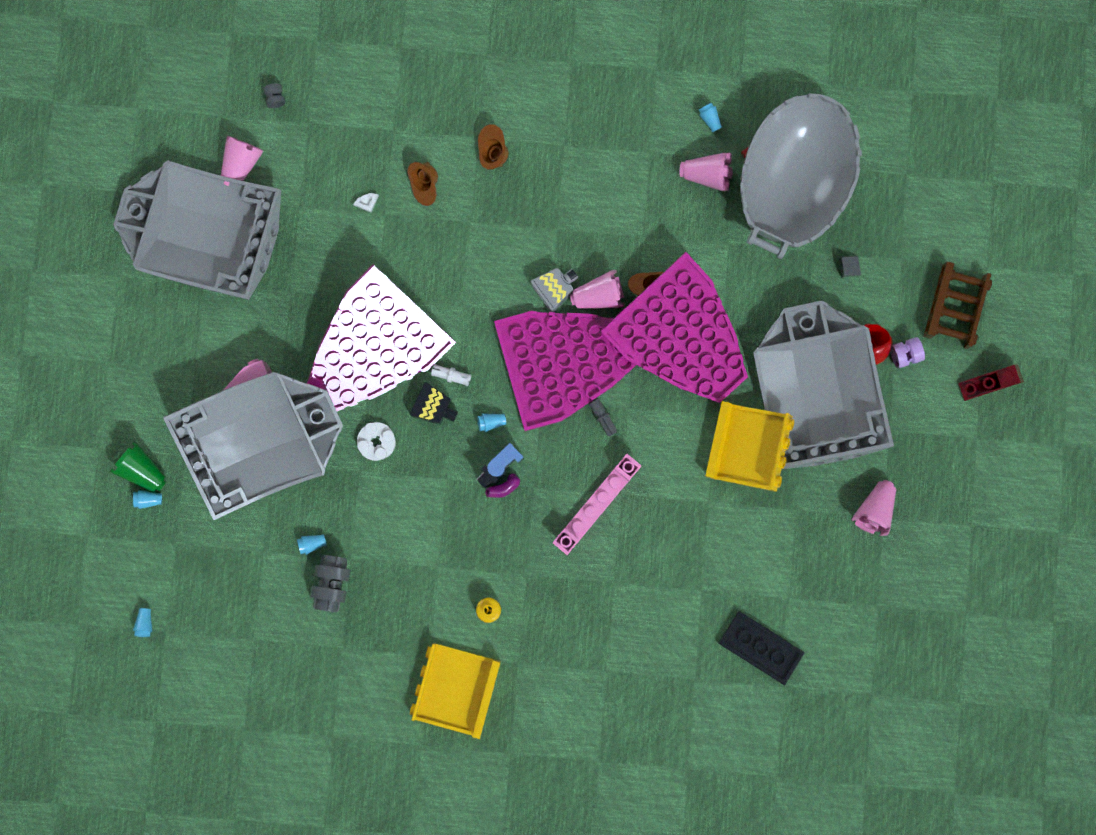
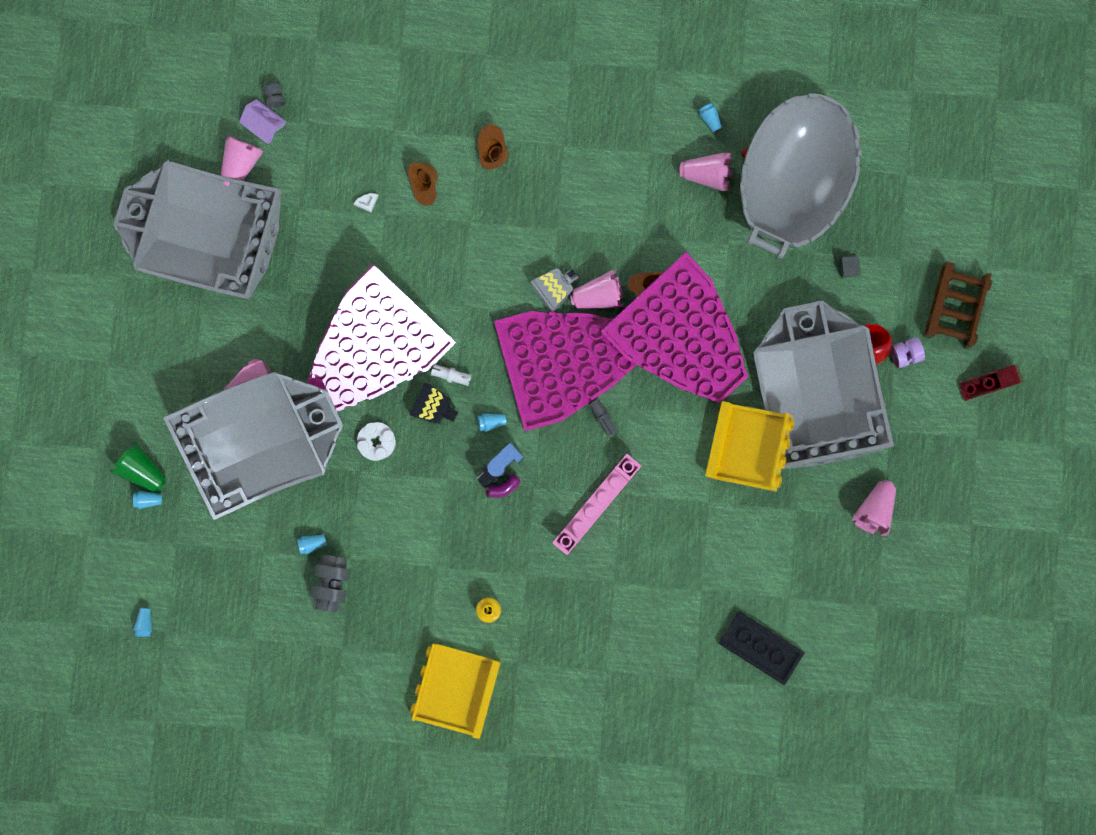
none -> lavender panel [240,99,286,144]

